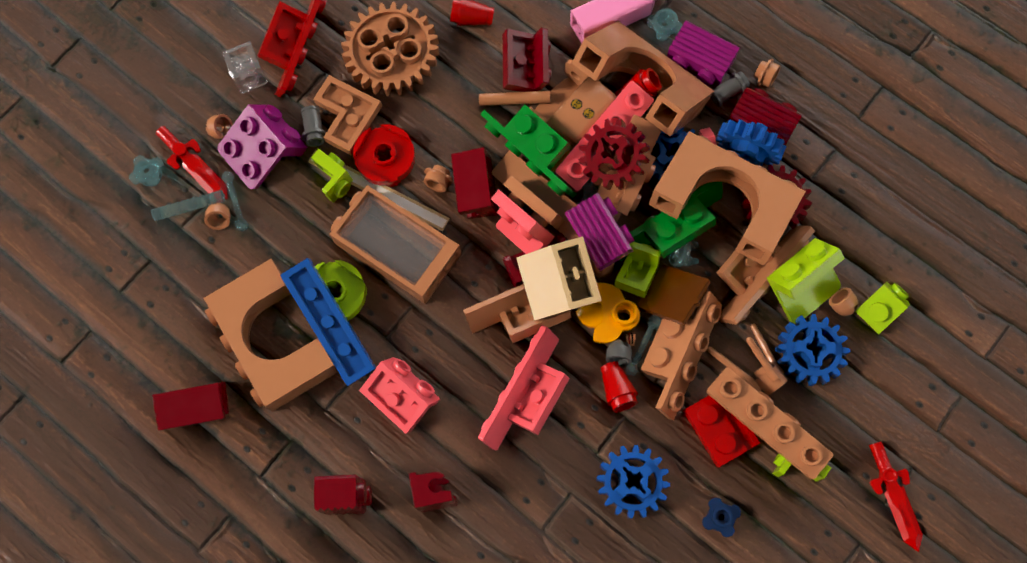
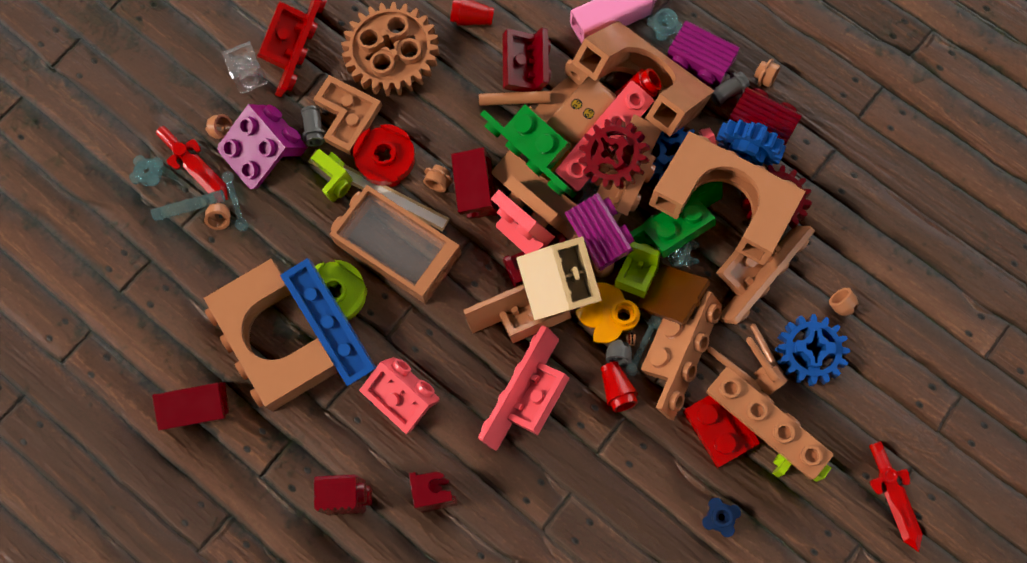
blue gear [596,445,670,519] -> none
lime bracket [767,238,845,324] -> none
lime bracket [855,281,910,334] -> none

